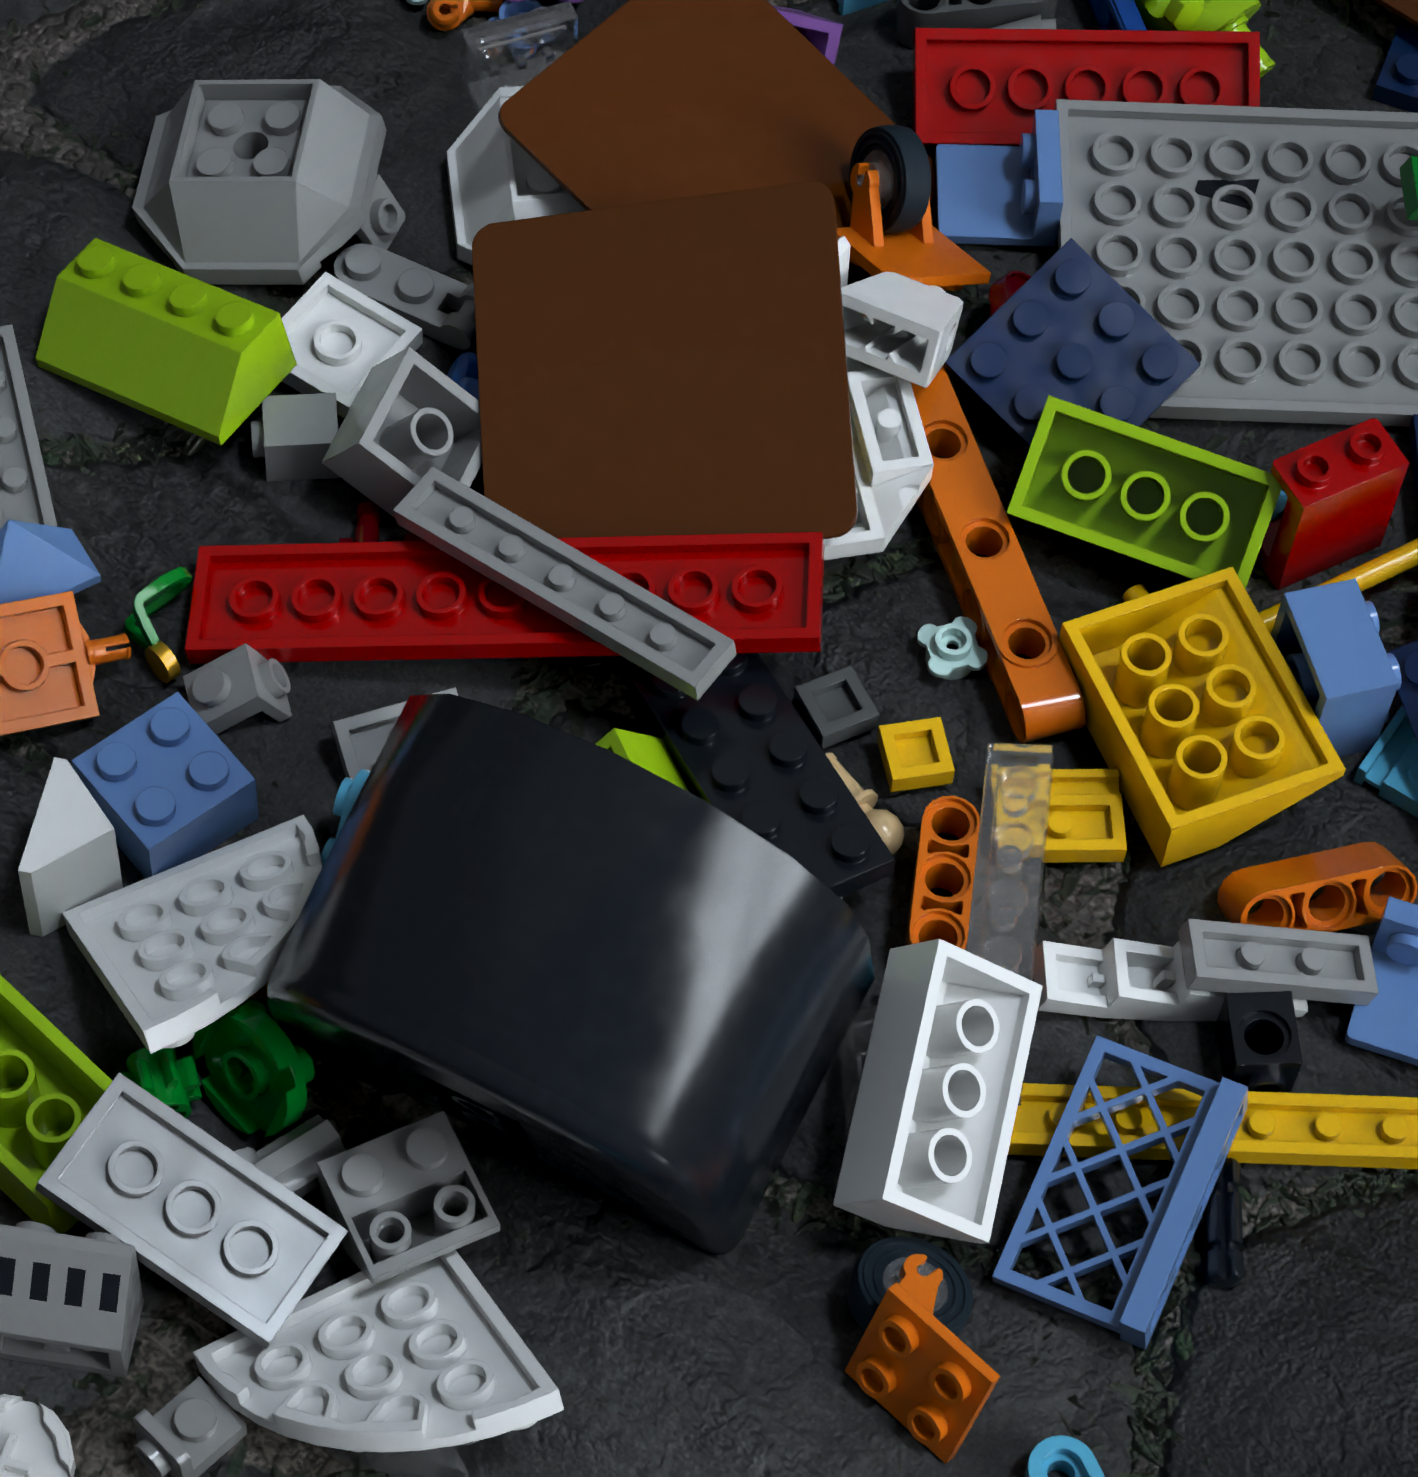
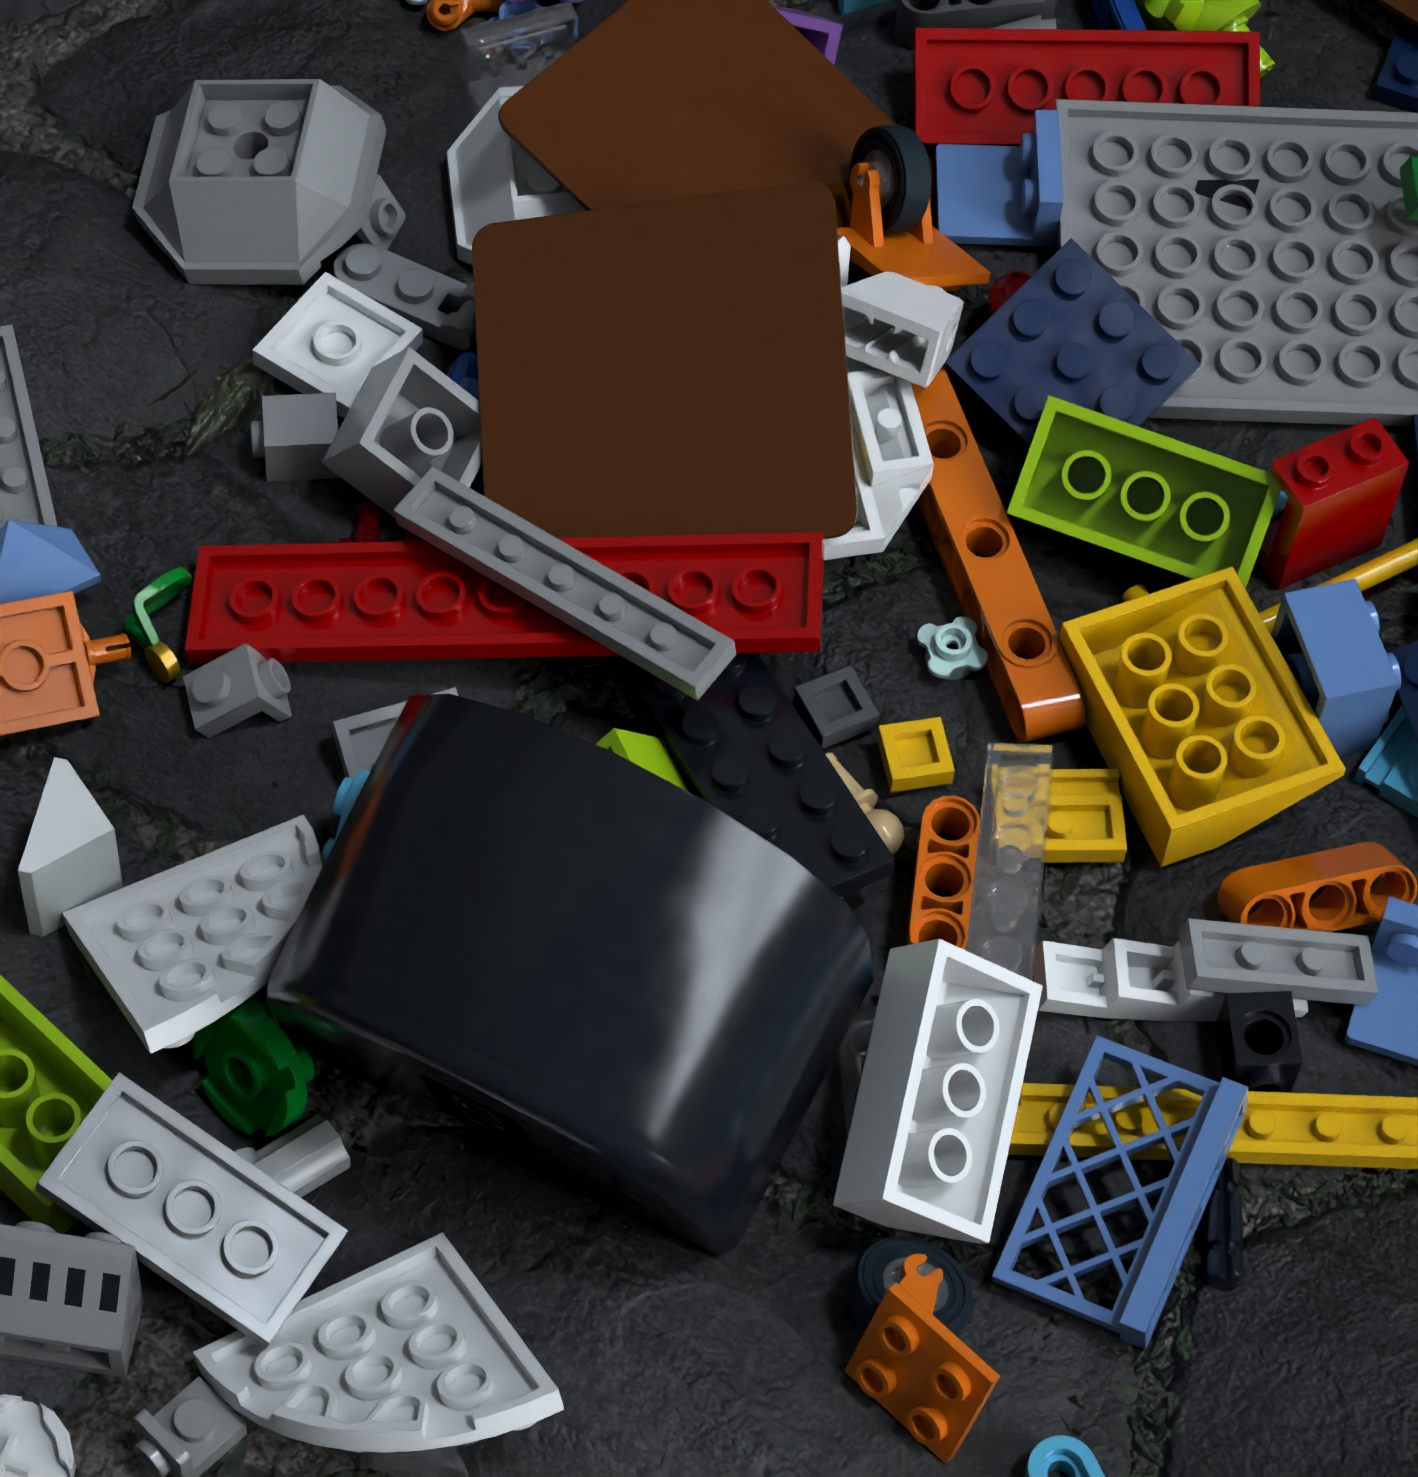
lime slope [35,238,297,446] -> none
medium blue brick [71,692,259,879] -> none
green gear [115,1047,202,1119] -> none
light grey slope [317,1111,500,1284] -> none

